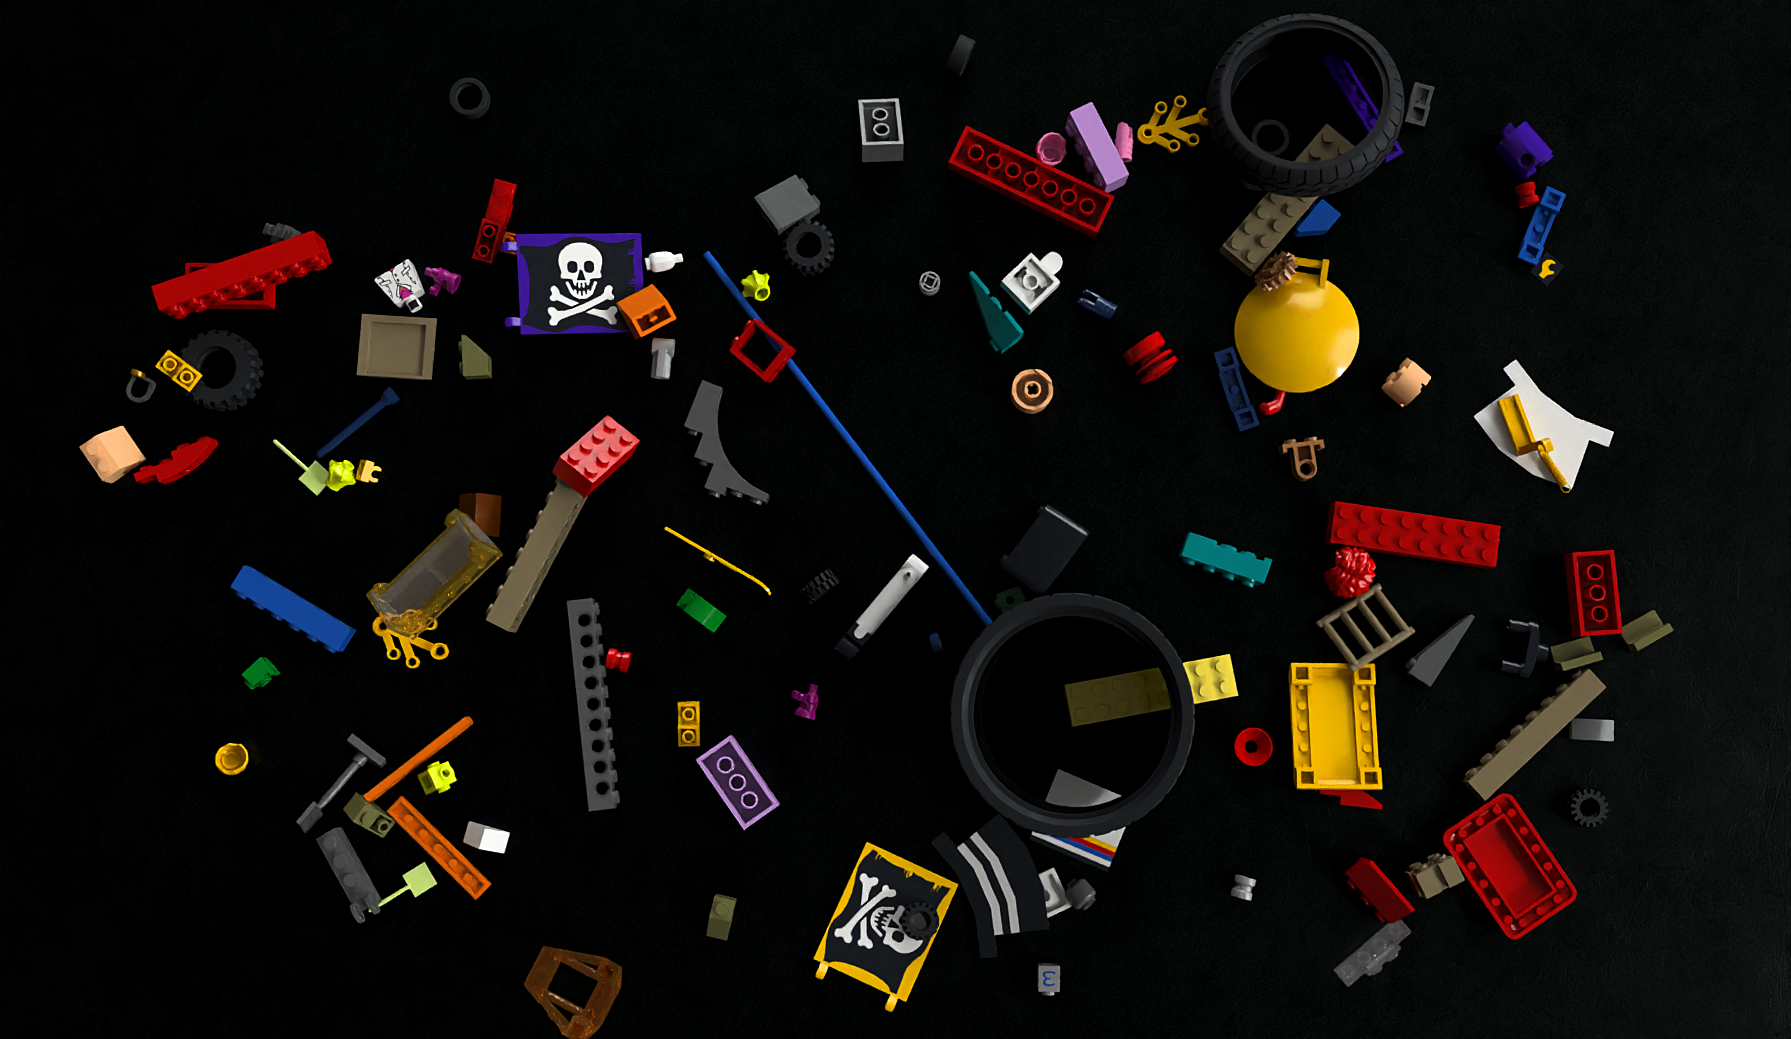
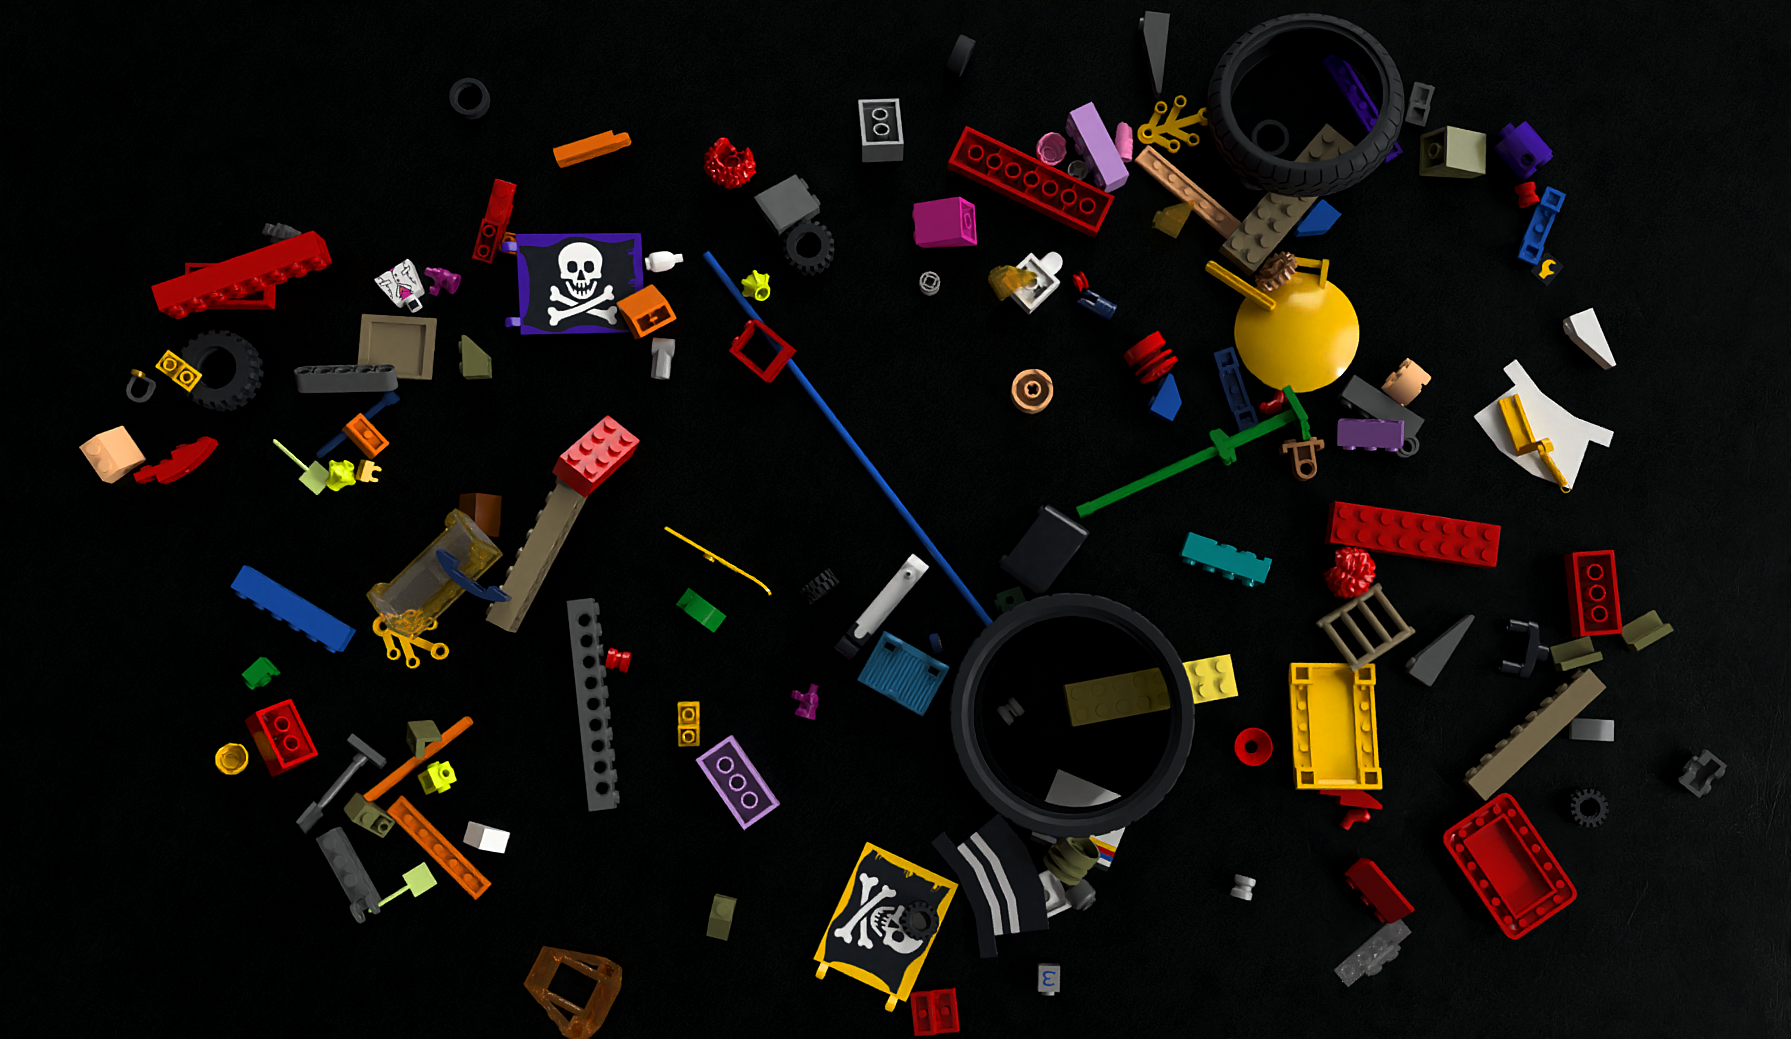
dark grey arch [684,380,770,505] -> none
teal wedge [968,271,1024,354] -> none
dark tan brick [1405,852,1465,899] -> none
none -> red slope [245,699,319,777]
none -> dark grey beam [294,364,398,393]
none -> orange slope [342,413,389,459]
none -> olive panel [406,720,442,758]
none -> dark blue slope [435,549,512,602]
none -> orange hinge [553,130,631,168]
none -> red hair [704,137,756,190]
none -> dark azure window [857,631,950,717]
none -> red slope [910,988,960,1036]
none -> dark pink slope [912,197,977,248]
none -> clear yellow slope [988,265,1038,301]
none -> light grey wheel [996,696,1025,725]
none -> olive wheel [1043,837,1100,886]
none -> light grey wheel [1066,160,1088,182]
none -> red bush [1072,271,1089,292]
none -> green piece [1076,385,1311,518]
none -> light nougat tile [1134,145,1241,239]
none -> dark grey slope [1138,11,1170,99]
none -> blue slope [1147,373,1182,424]
none -> clear yellow slope [1153,200,1196,239]
none -> yellow axle [1205,260,1276,312]
none -> dark grey hinge [1337,375,1425,458]
none -> medium lavender brick [1337,418,1404,451]
none -> red arm [1339,808,1371,831]
none -> olive slope [1419,126,1486,178]
none -> white slope [1563,308,1616,370]
none -> dark grey cylinder [1678,750,1727,798]

